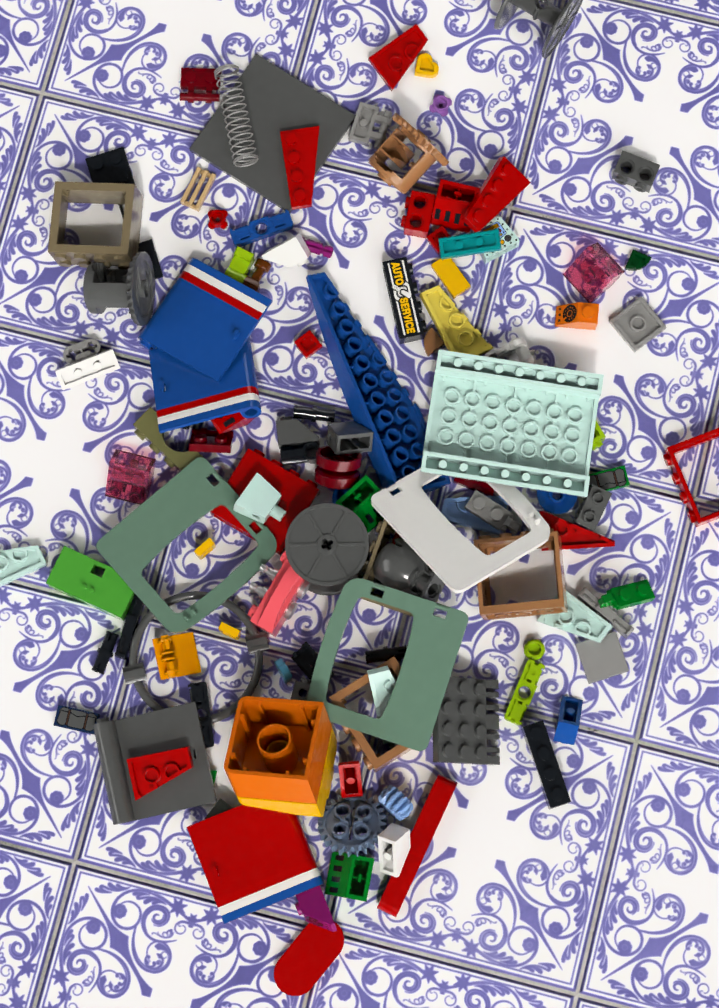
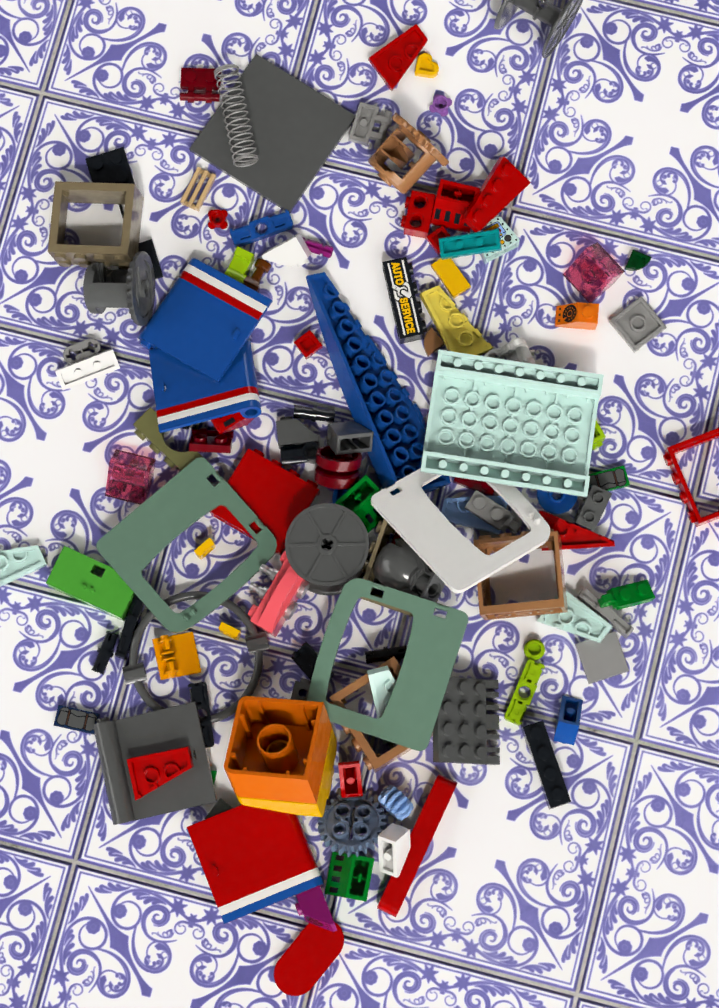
light aqua torso [233,473,287,524] -> none
medium azure tile [274,658,292,684] -> none
red wing [280,126,320,210] -> none
dark grey brick [612,150,660,193] -> none

